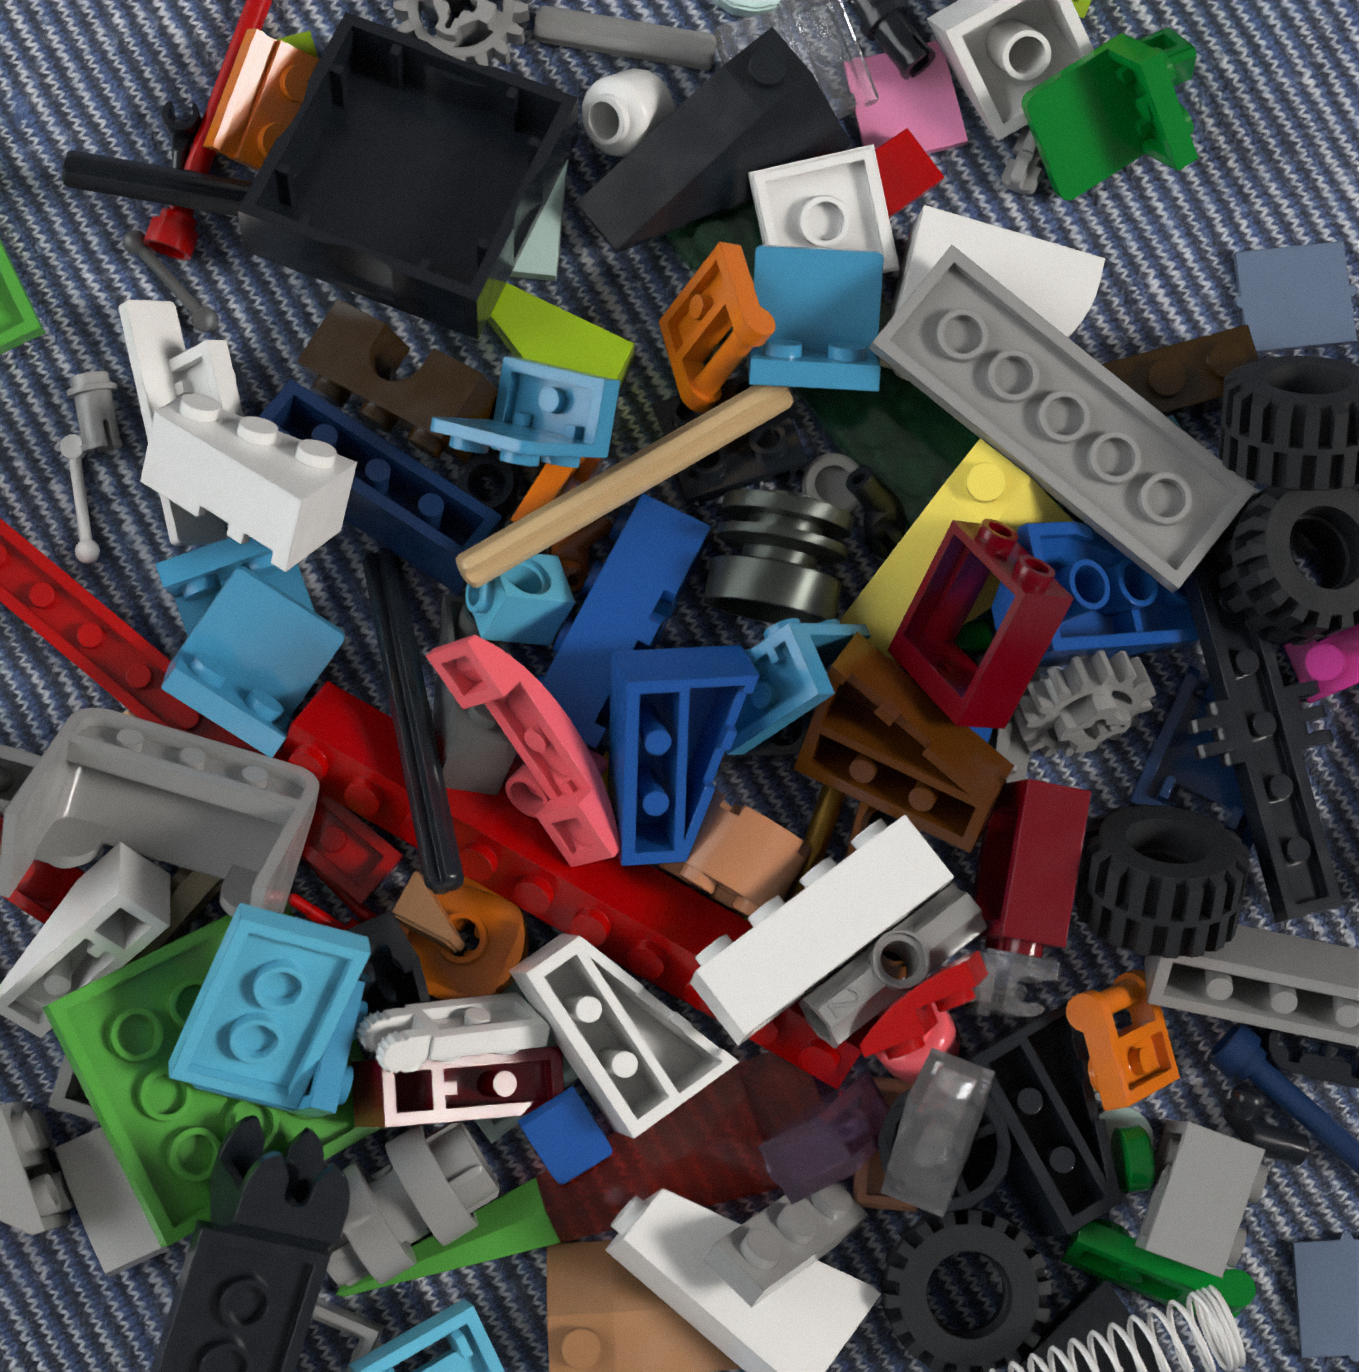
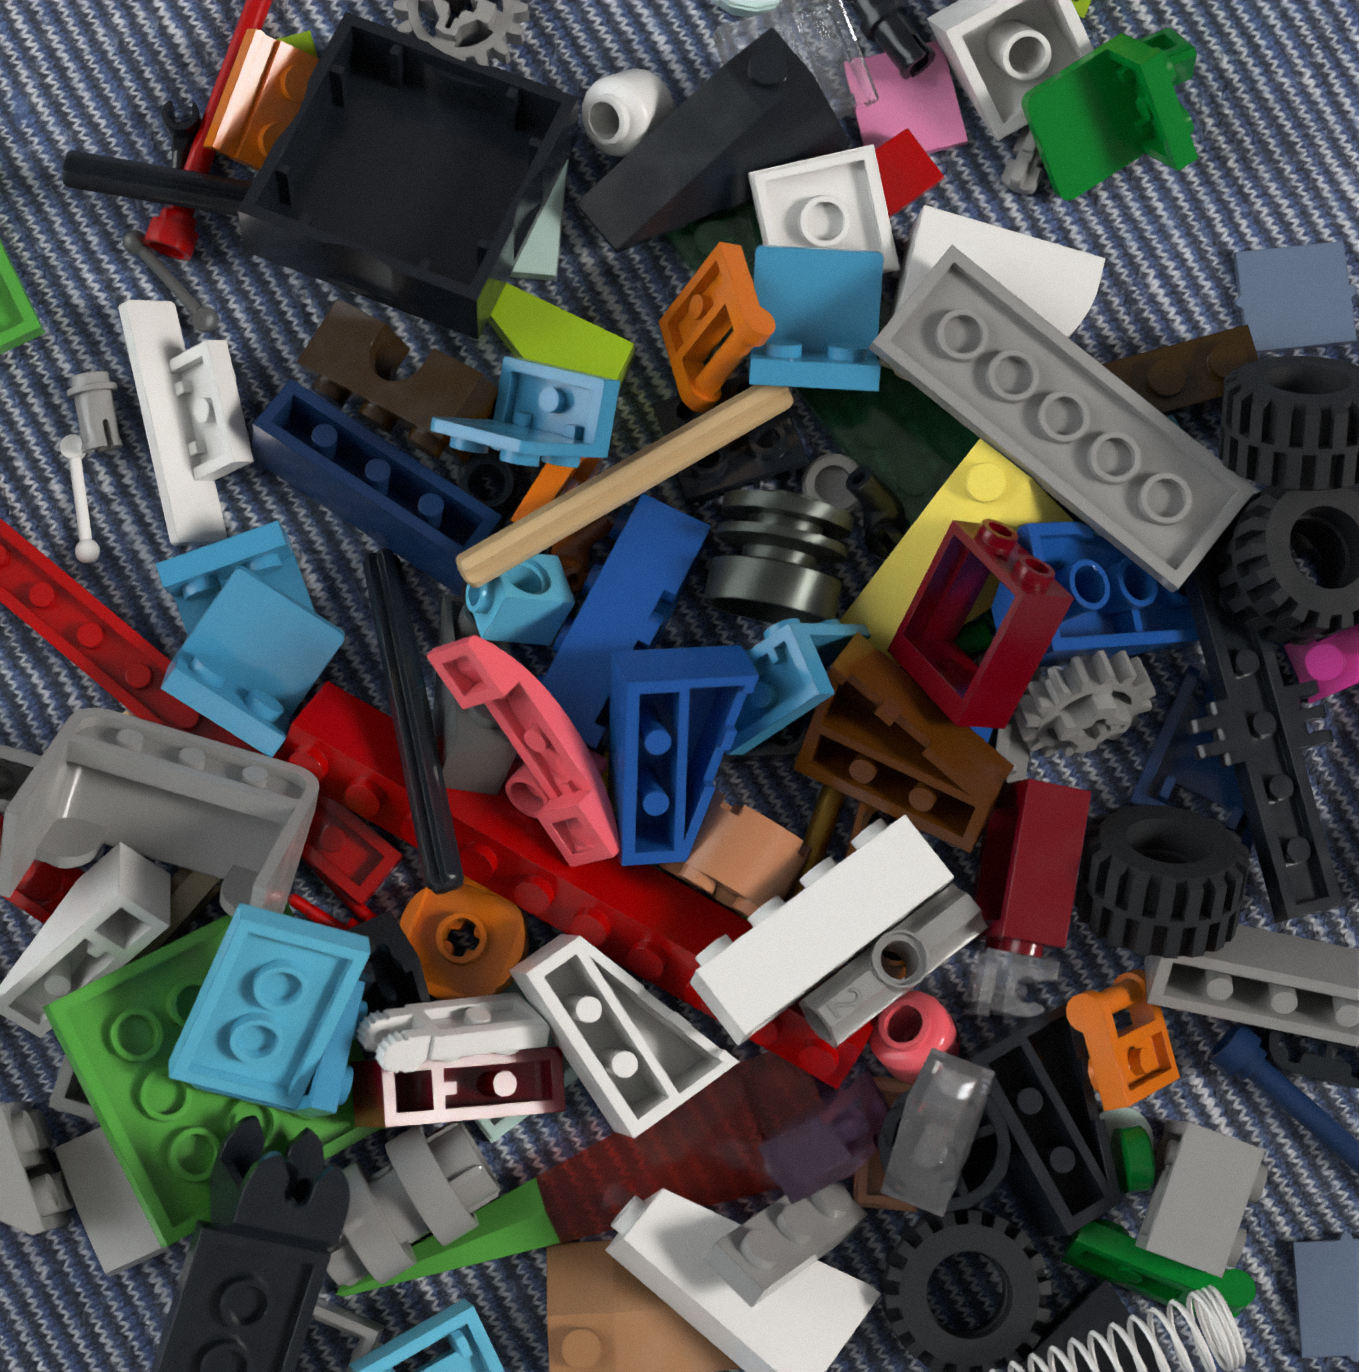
white wedge [140,394,357,572] -> none
medium nougat slope [392,871,465,953] -> none
blue slope [518,1086,613,1185] -> none
light grey axle [534,5,717,70] -> none
red slope [859,950,989,1060] -> none
black arm [1222,1084,1310,1166] -> none

